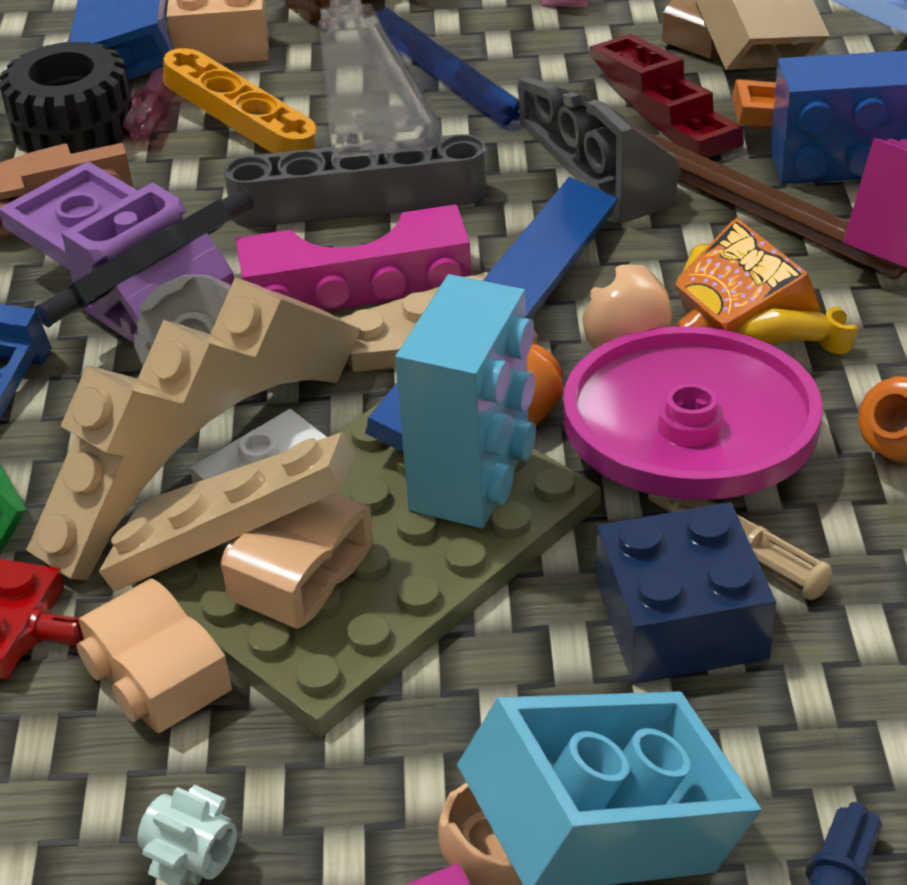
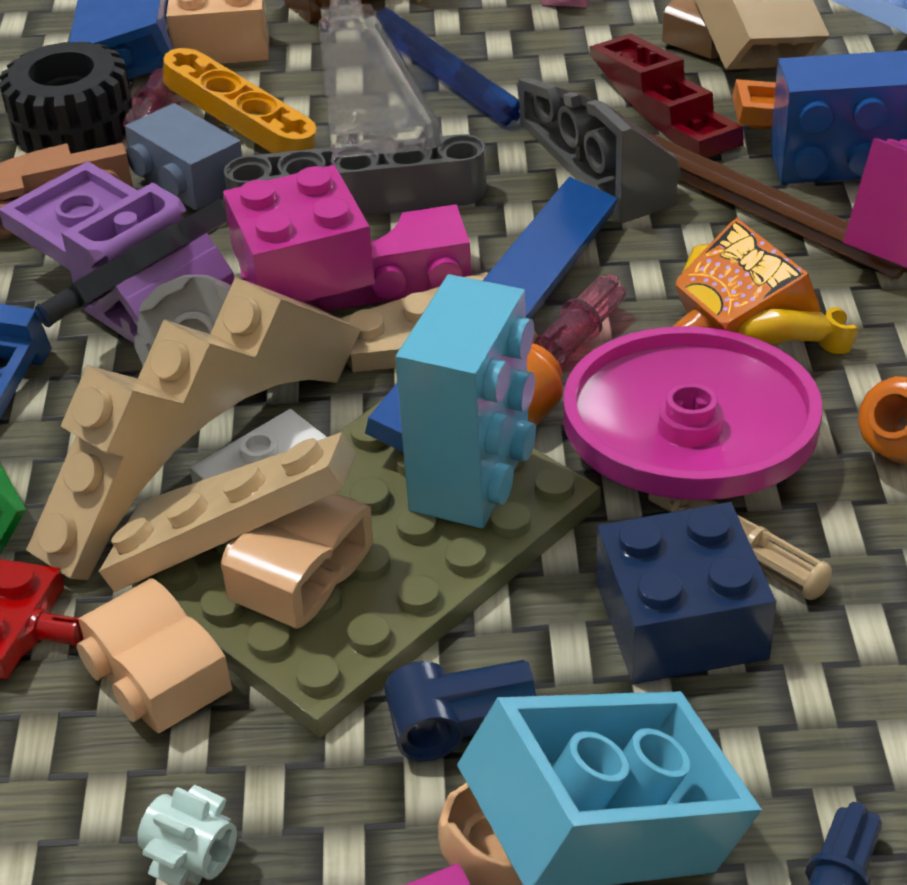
light nougat hair [582,265,673,349] -> none
none -> sand blue brick [125,103,242,210]
none -> dark pink brick [223,165,375,302]
none -> dark blue piece [384,660,536,761]
none -> clear pink axle [534,274,626,366]

